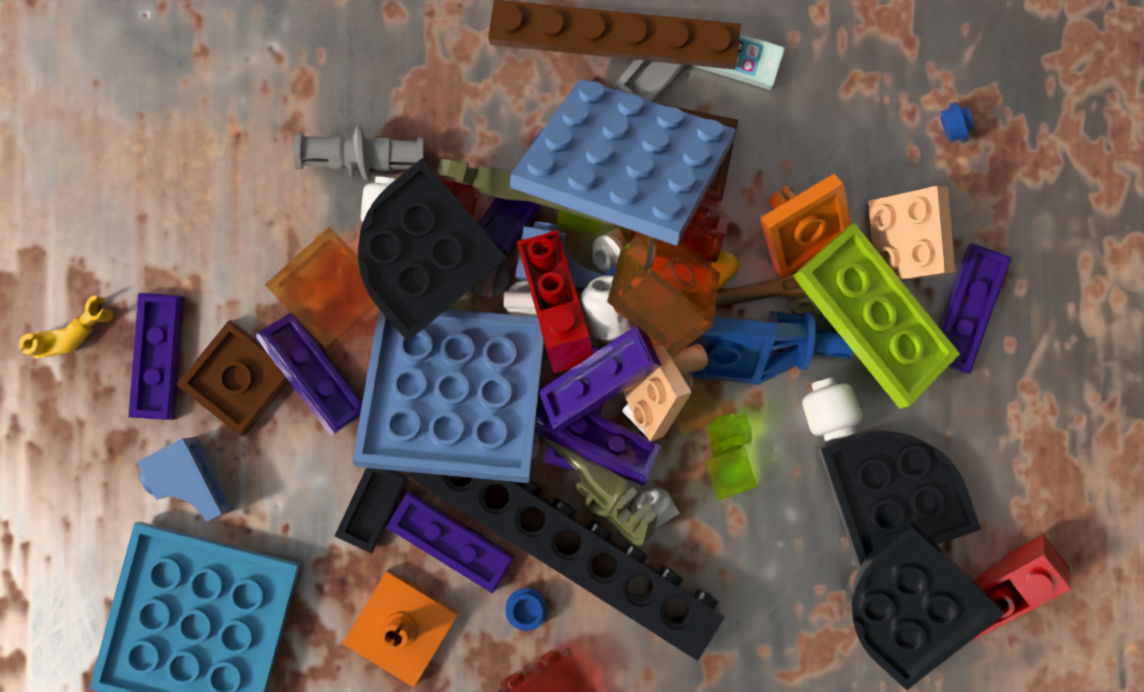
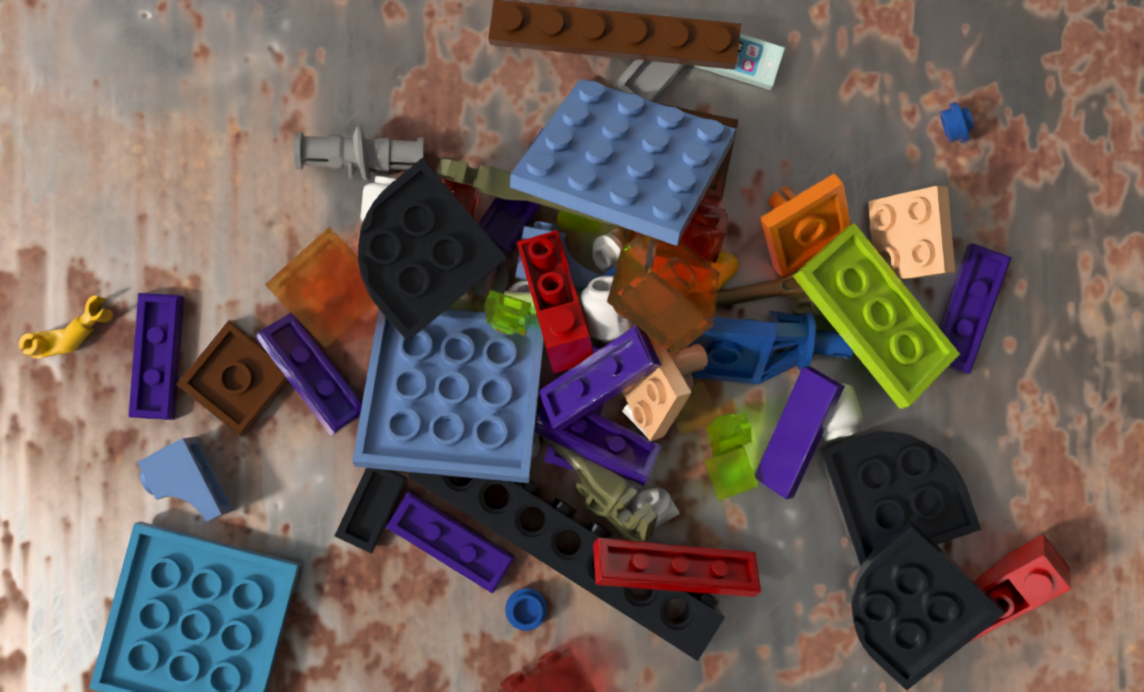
orange tile [342,569,459,688] -> none
none -> clear neon green plate [484,290,531,336]
none -> red tile [593,538,761,597]
none -> dark purple tile [754,366,845,499]

